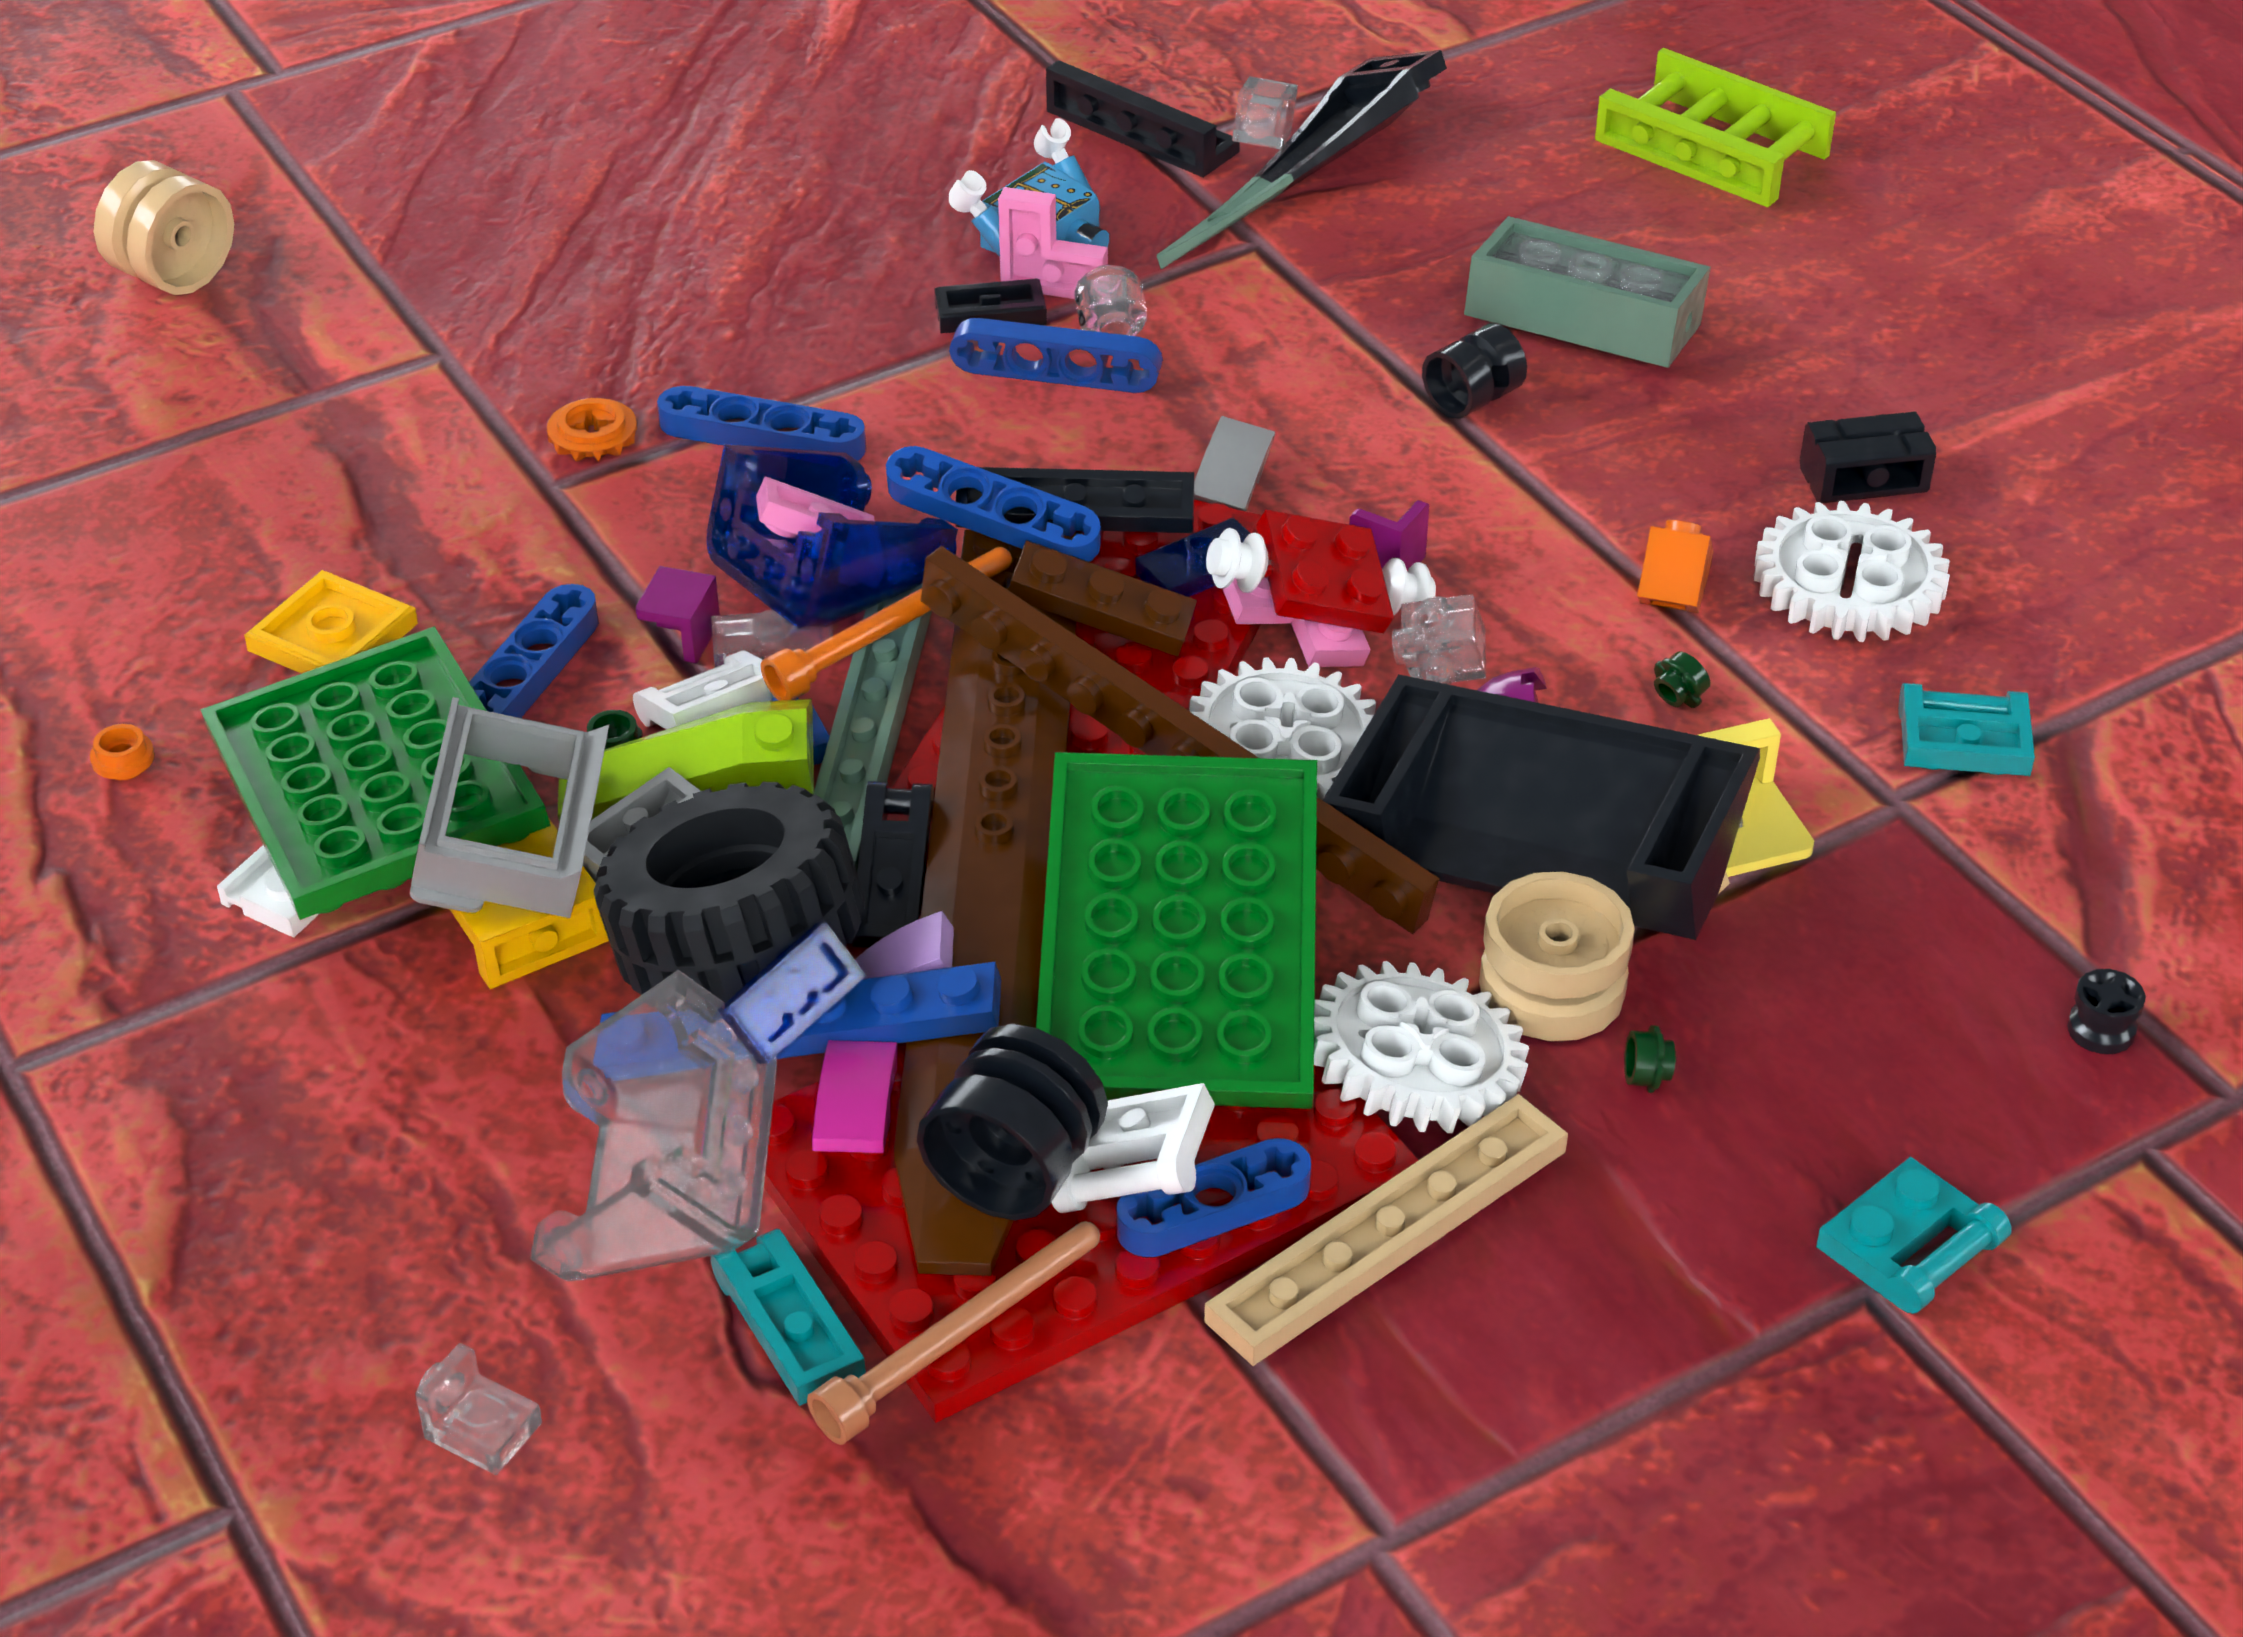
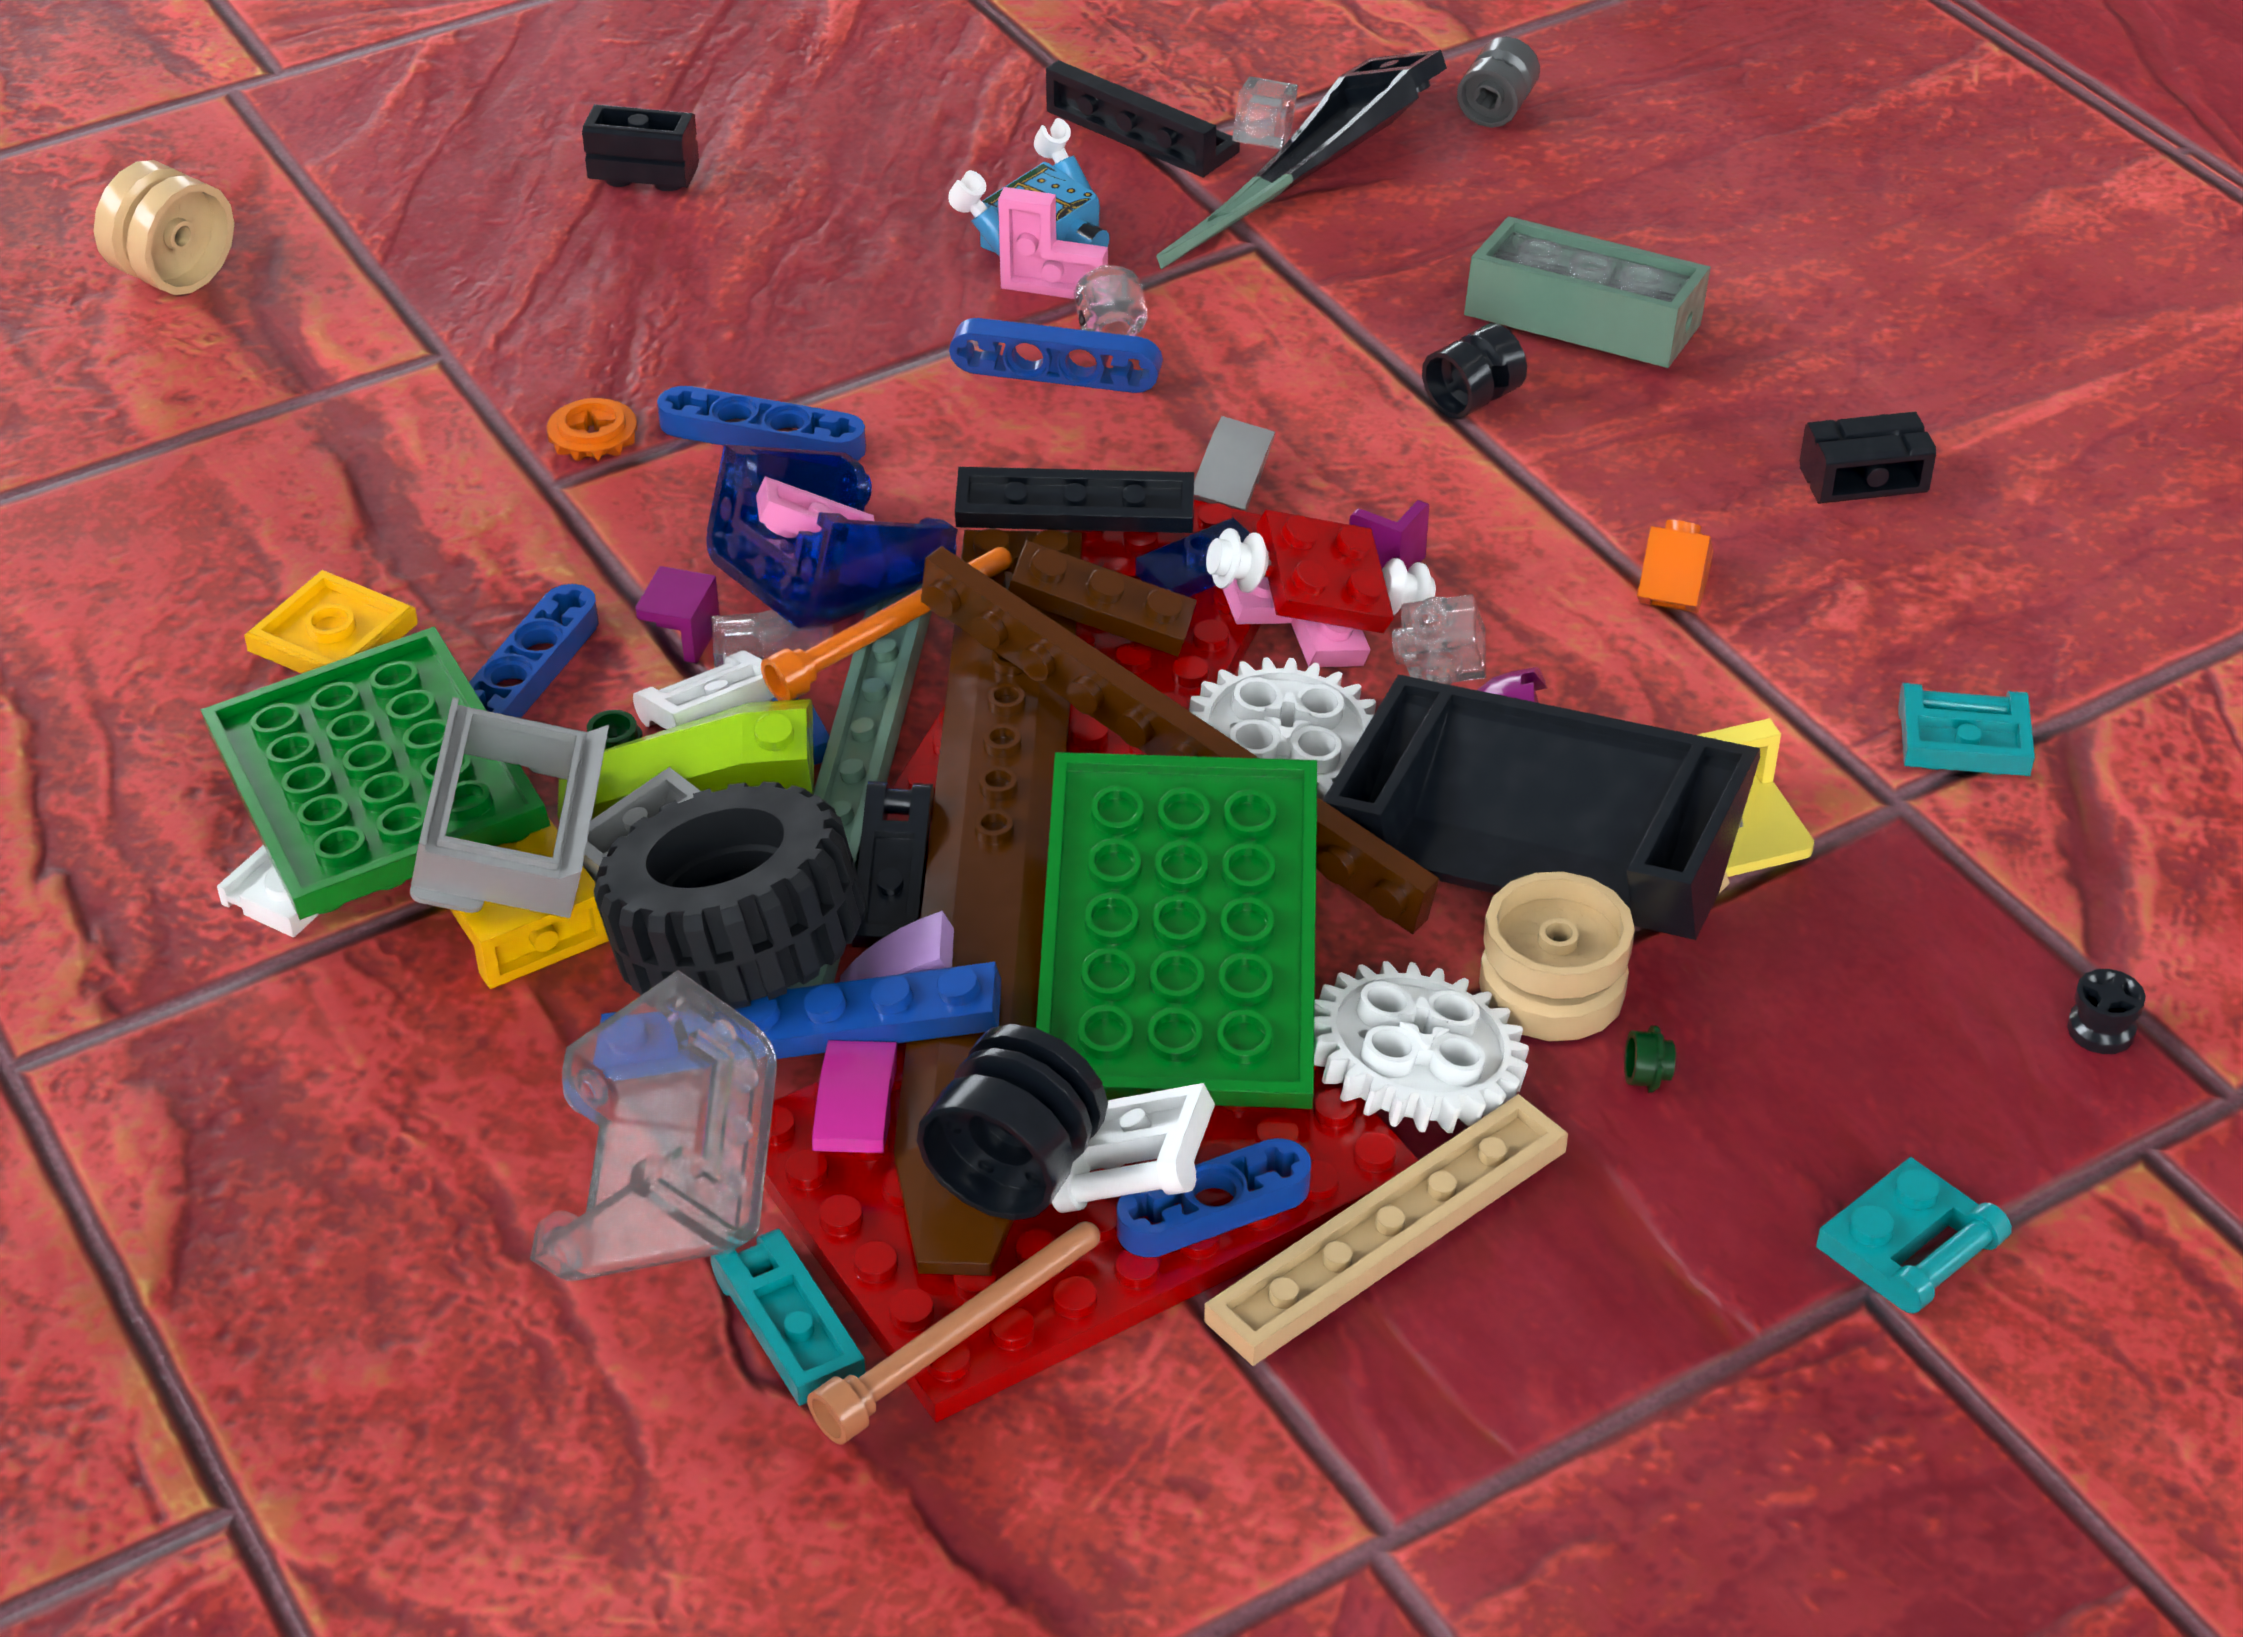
orange plate [90,724,155,780] -> none
clear bracket [415,1343,542,1475] -> none
clear blue plate [717,922,867,1064] -> none
blue beam [886,446,1101,562] -> none
black tile [934,279,1047,334] -> none
lime fence [1595,48,1836,207] -> none
dark green plate [1654,651,1711,708] -> none
white gear [1754,501,1950,642] -> none
none -> black brick [582,104,699,192]
none -> dark grey wheel [1457,36,1540,128]

